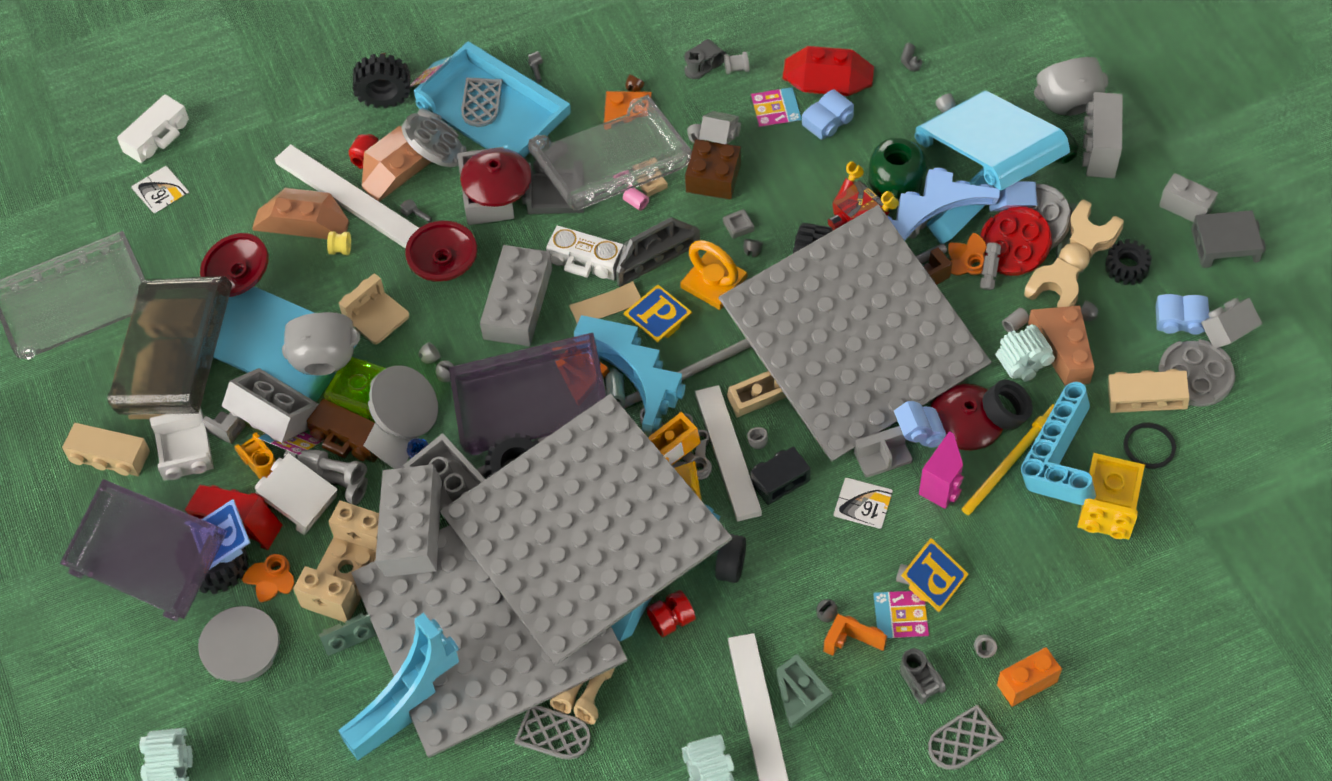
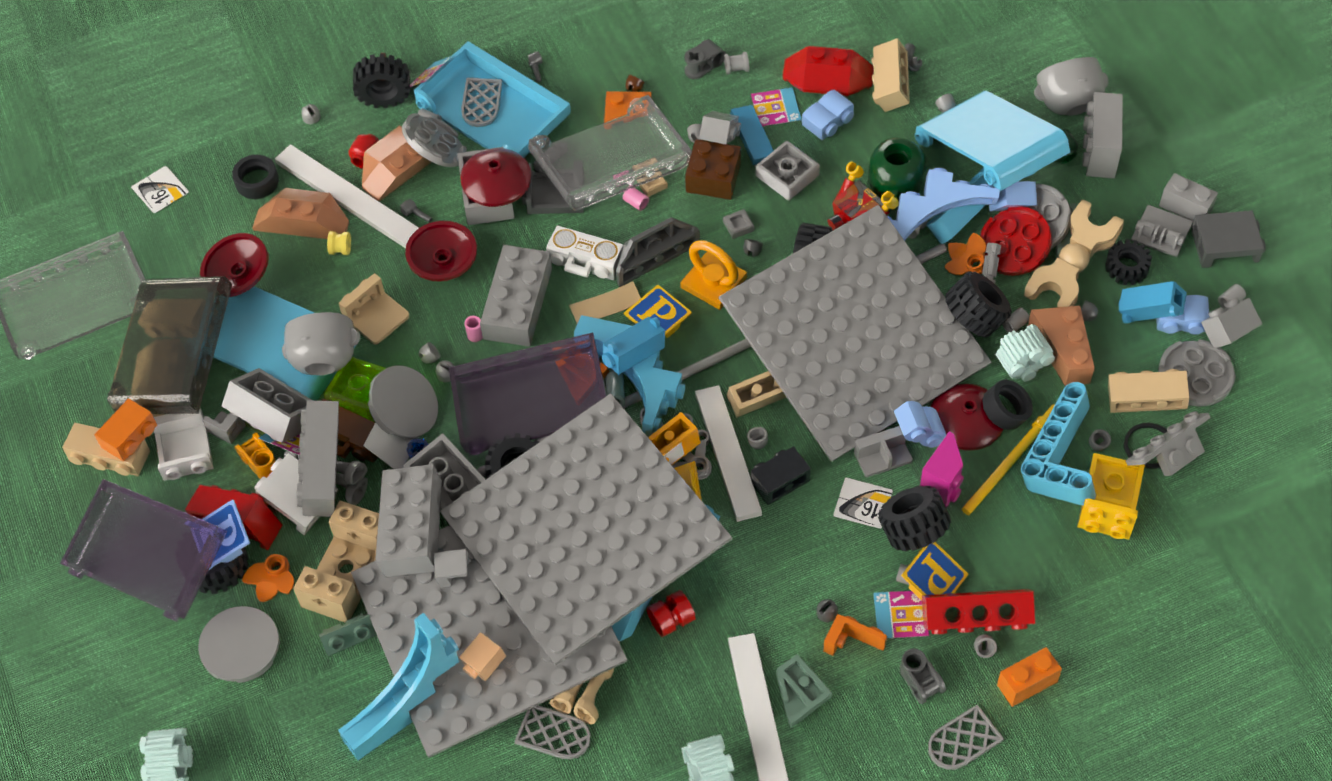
white piece [117,94,189,163] -> none
black tyre [715,534,746,583] -> none
reddish brown panel [923,247,952,285] -> none
none -> orange brick [94,398,157,462]
none -> black tyre [232,154,279,199]
none -> light grey brick [297,400,339,517]
none -> light grey hinge [301,104,321,124]
none -> light grey panel [434,549,471,587]
none -> light nougat brick [459,632,506,681]
none -> bright pink hinge [464,316,483,342]
none -> dark azure brick [602,317,665,375]
none -> dark azure tile [730,105,773,165]
none -> light grey brick [756,141,820,200]
none -> tan brick [871,38,910,112]
none -> black tyre [878,486,951,551]
none -> red brick [922,589,1035,634]
none -> black tyre [945,271,1012,337]
none -> dark grey hinge [1089,429,1111,451]
none -> dark azure brick [1119,281,1187,324]
none -> light grey bracket [1126,411,1211,476]
none -> light grey hinge [1131,205,1193,257]
none -> light grey hinge [1218,284,1246,309]

